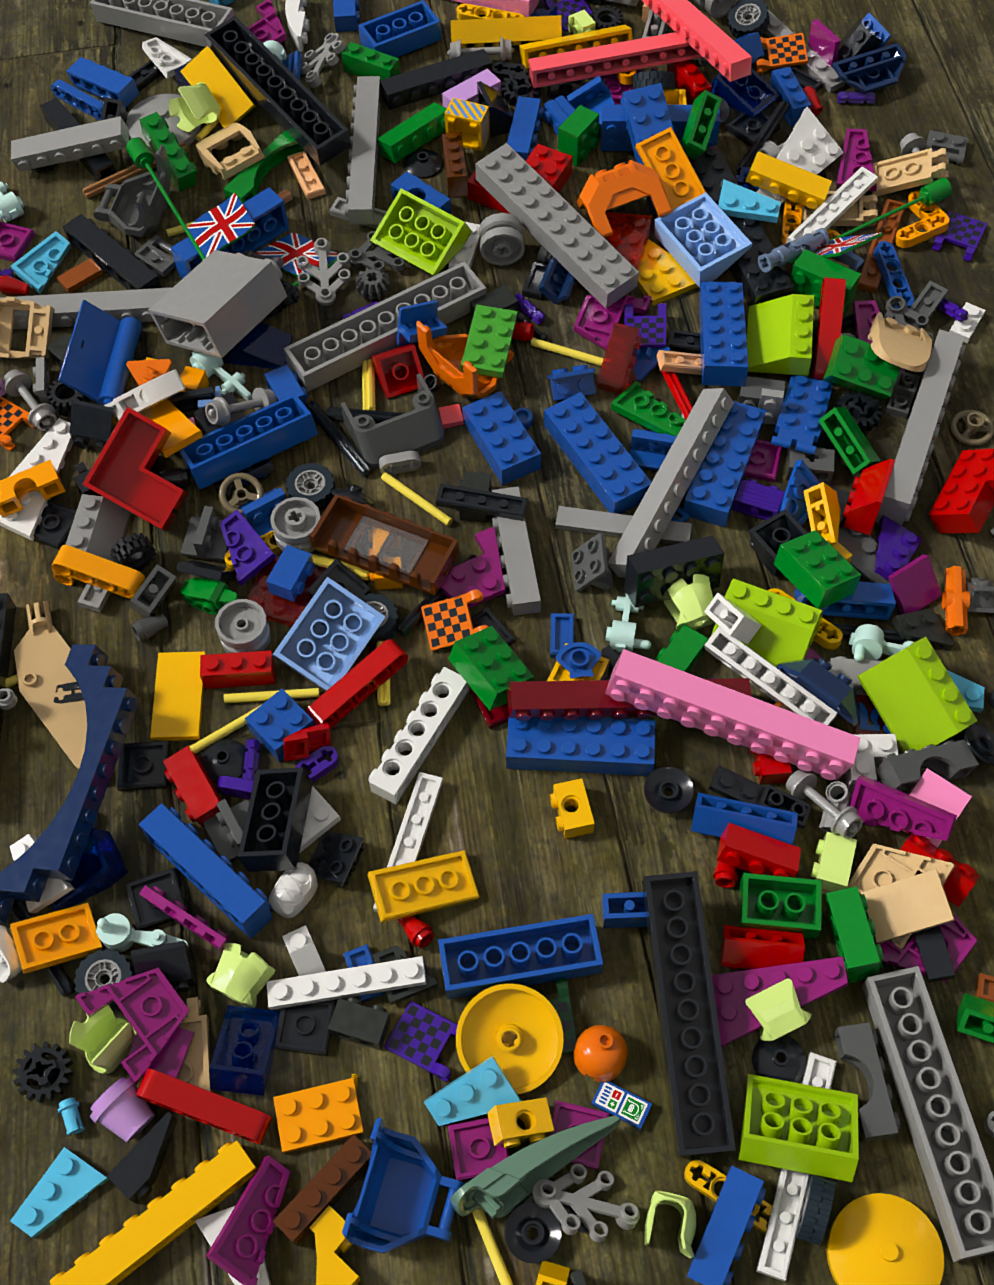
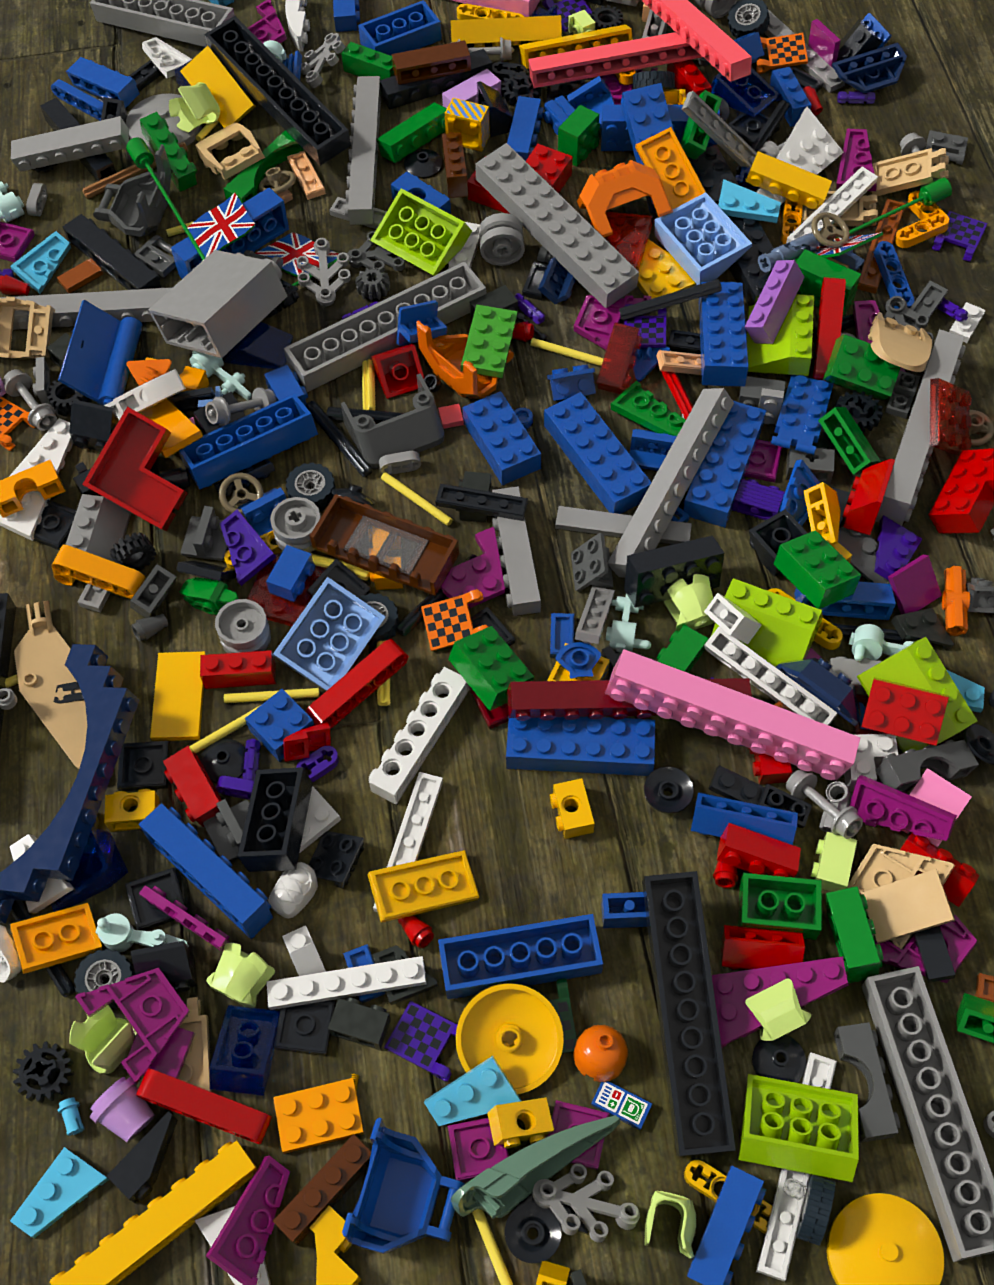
none -> light grey beam [26,183,47,216]
none -> yellow brick [104,789,160,832]
none -> dark tan piece [259,167,296,194]
none -> reddish brown brick [392,40,471,85]
none -> light grey plate [575,586,615,644]
none -> black axle [619,279,722,320]
none -> light grey tile [682,91,757,173]
none -> medium lavender brick [745,260,804,344]
none -> clear rock [783,1178,807,1200]
none -> dark tan piece [811,212,850,248]
none -> red brick [861,677,949,746]
none -> clear red plate [930,378,972,456]

